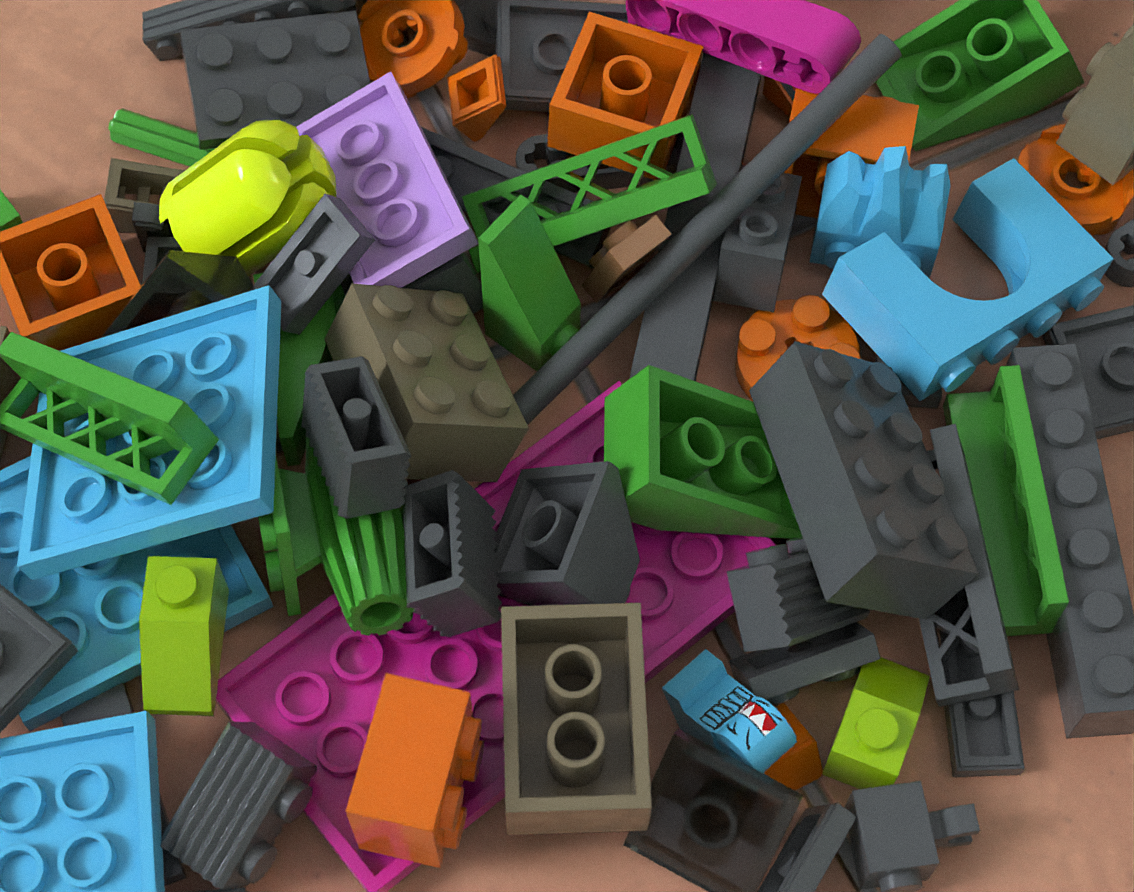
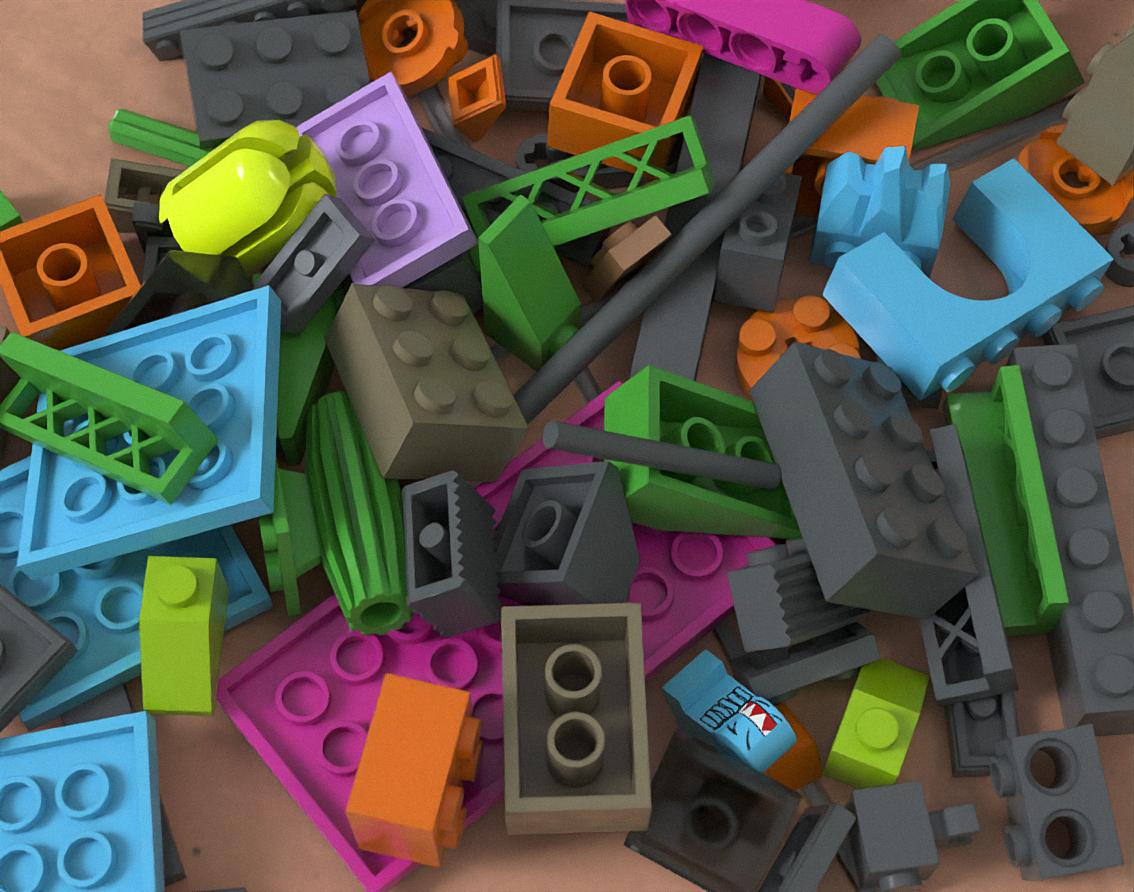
dark grey brick [160,722,317,890] -> none
dark grey brick [302,356,411,519] -> none
none -> dark grey bar [543,421,781,490]
none -> dark grey brick [989,723,1124,880]

